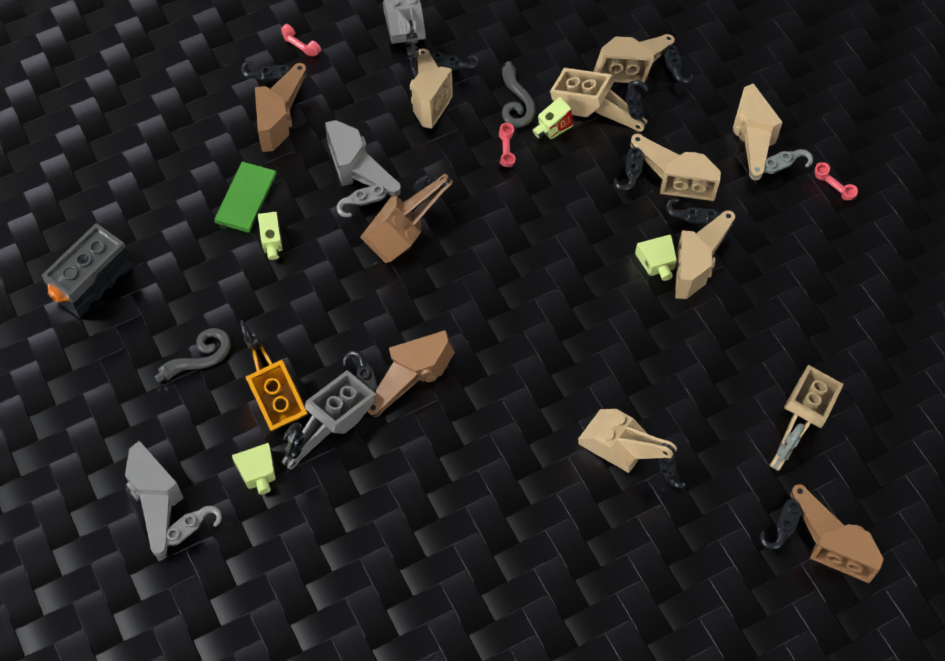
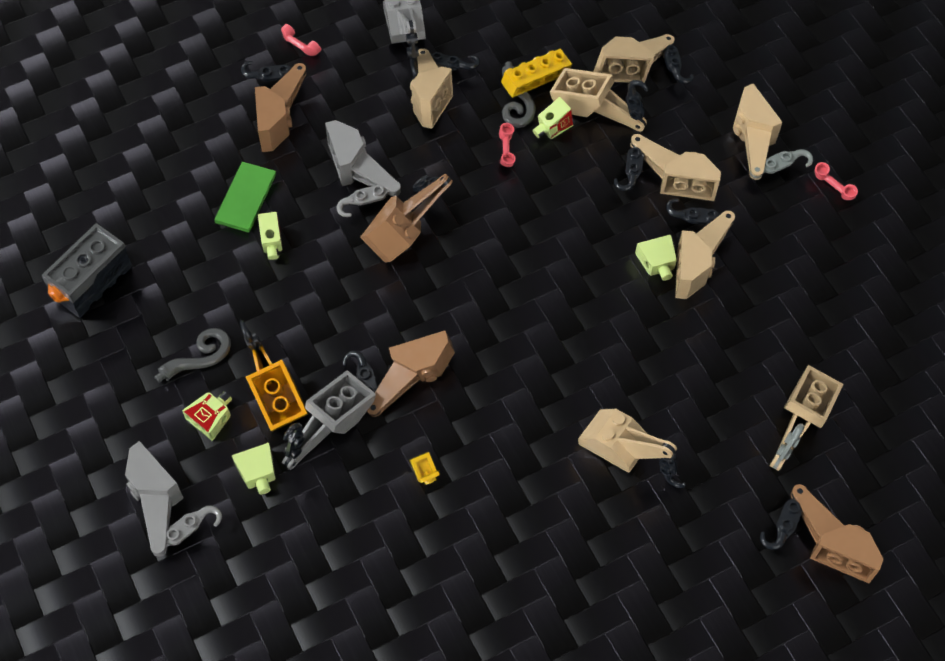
none -> torso [182,392,232,441]
none -> yellow bracket [410,452,440,485]
none -> yellow brick [501,48,572,98]

